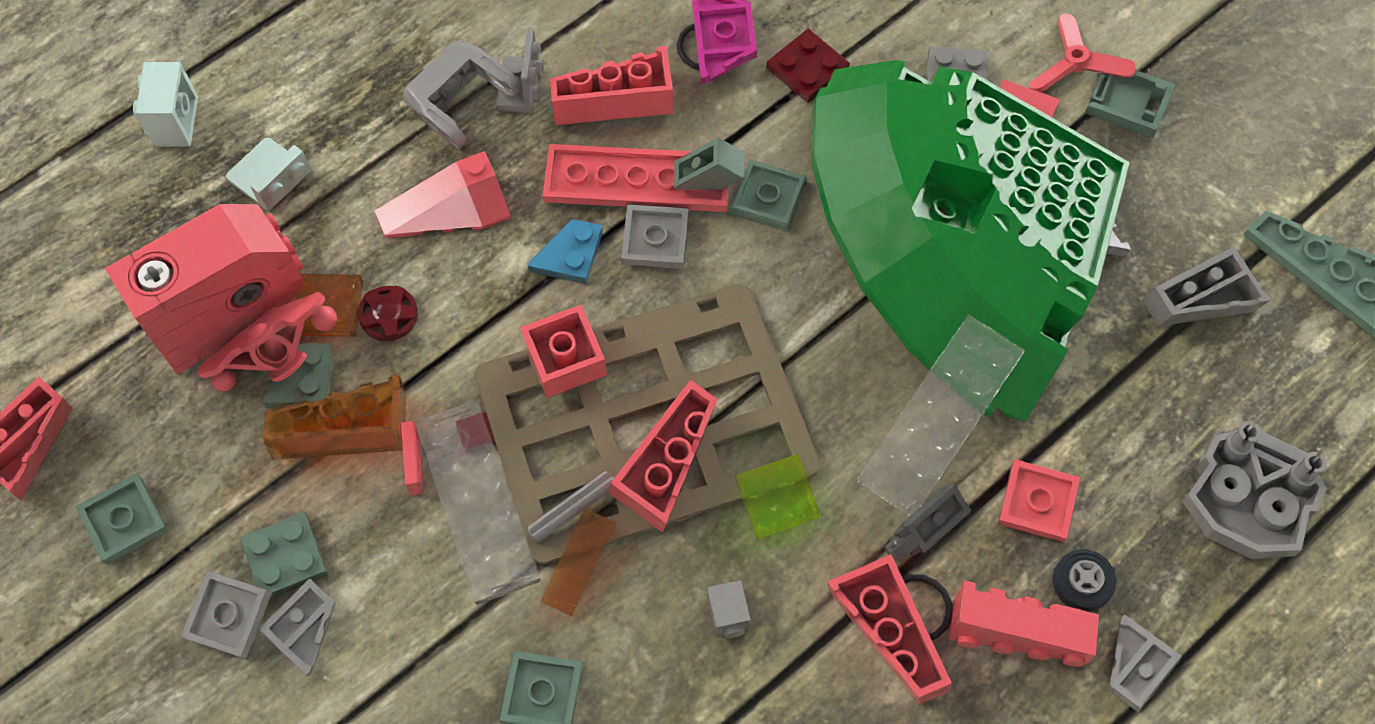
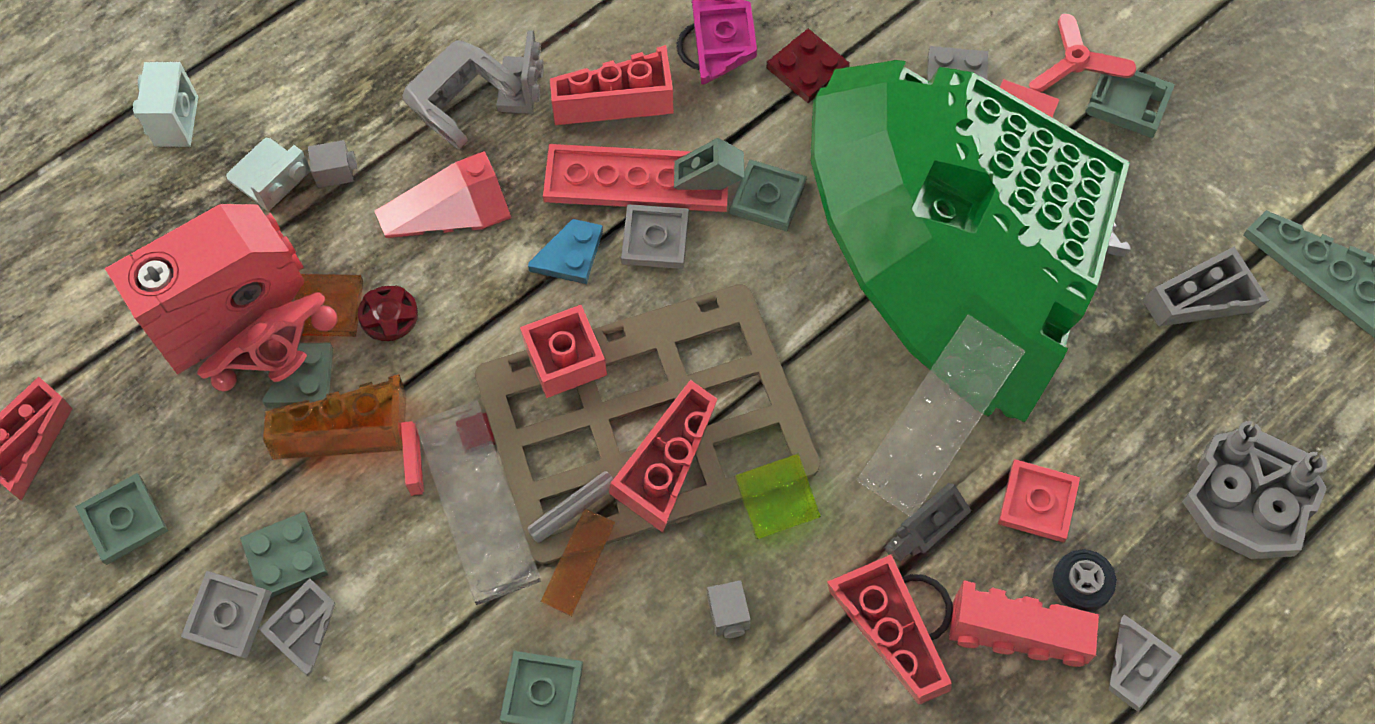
none -> light grey brick [308,140,357,188]

